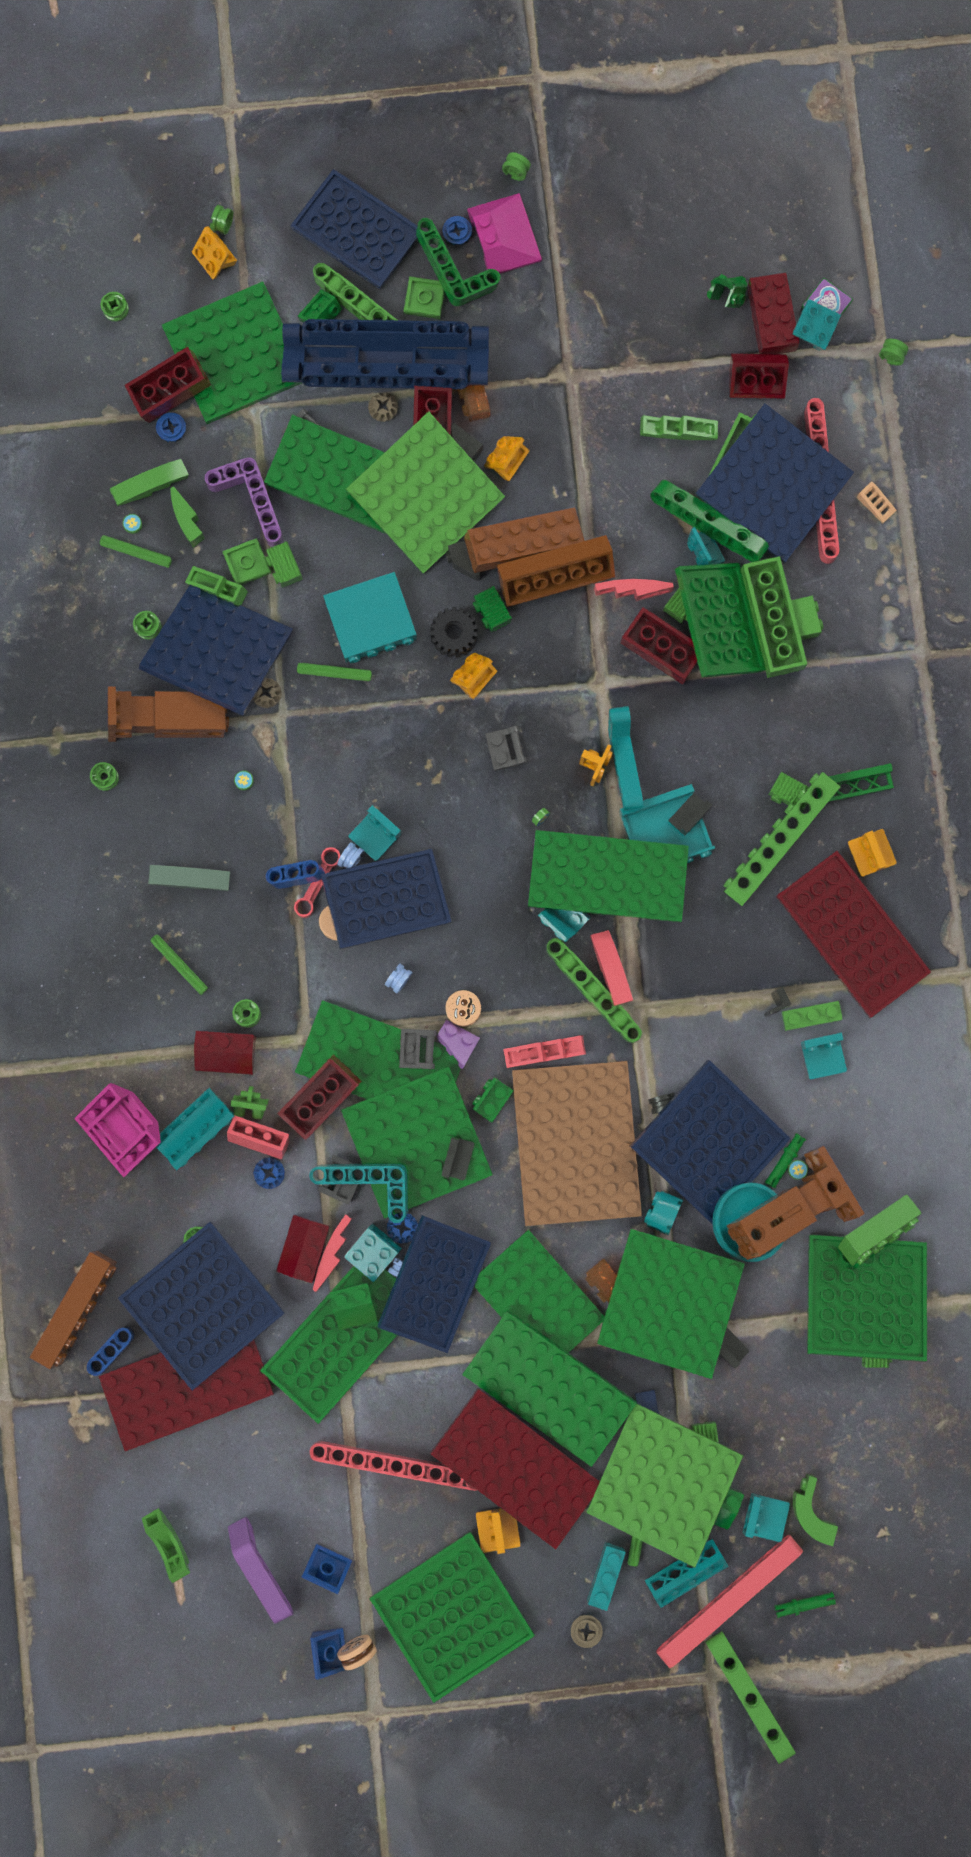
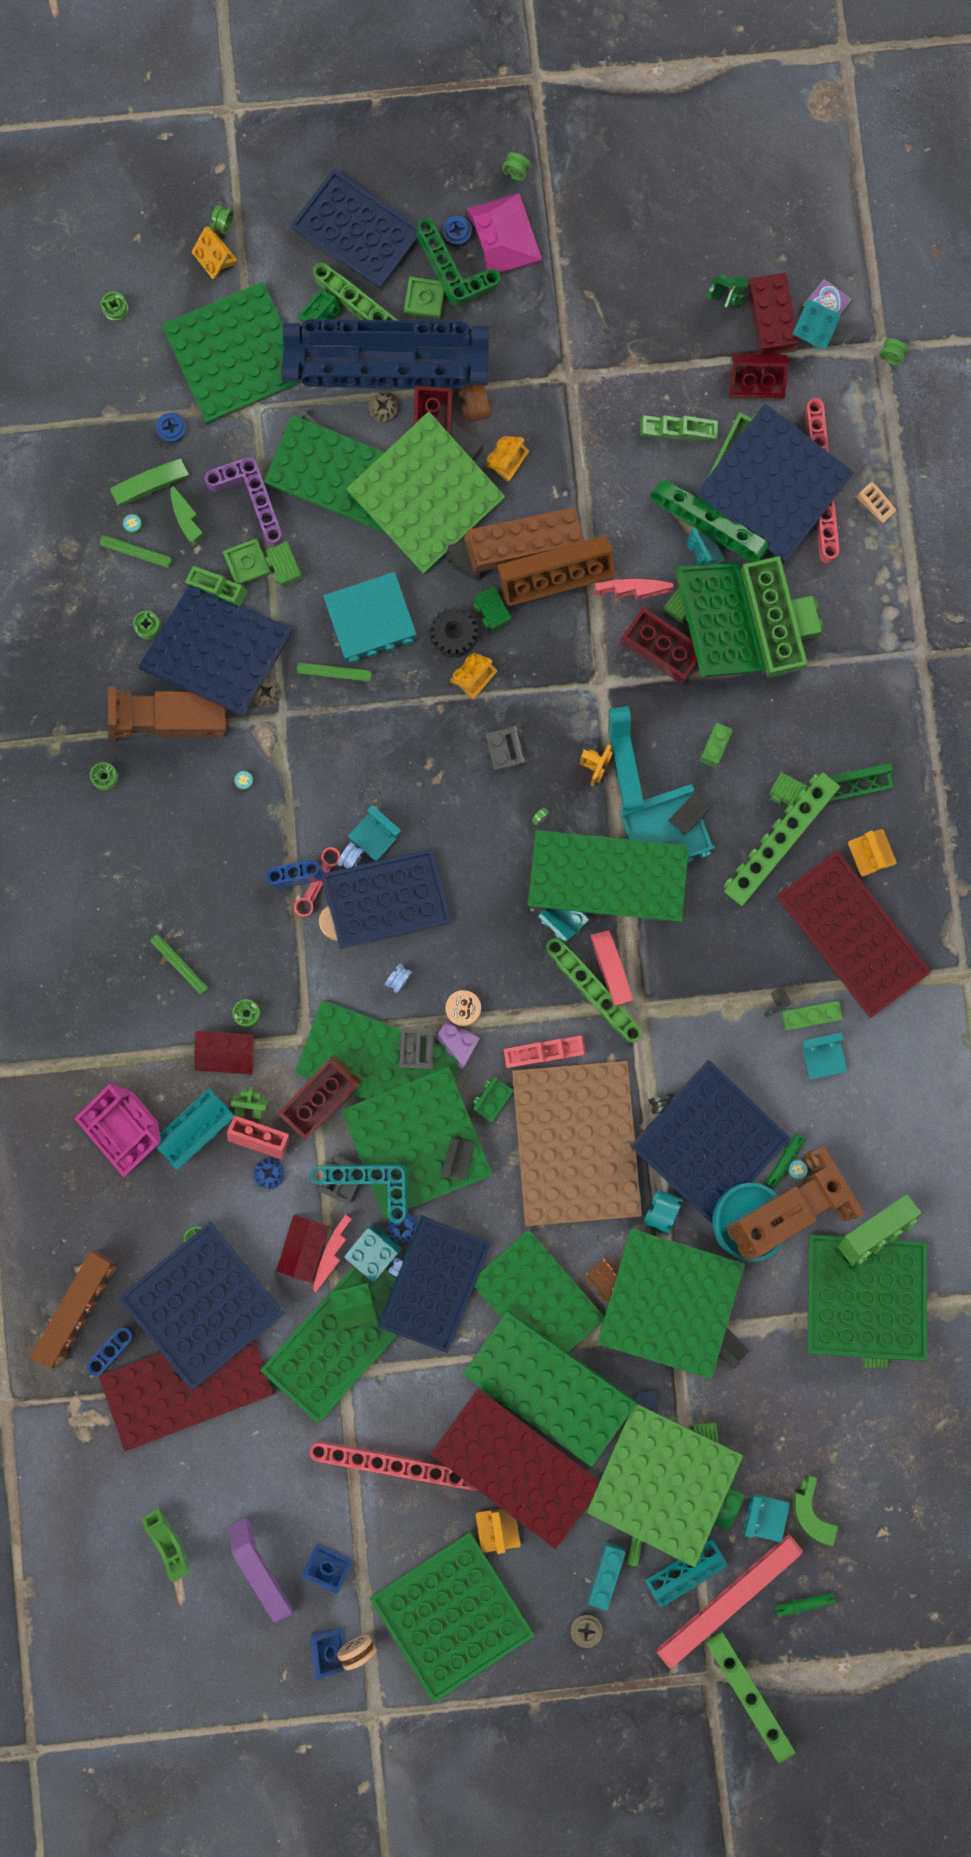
dark red brick [124,347,211,423] -> none
sand green slope [148,865,230,891] -> none
none -> bright green brick [700,723,733,768]

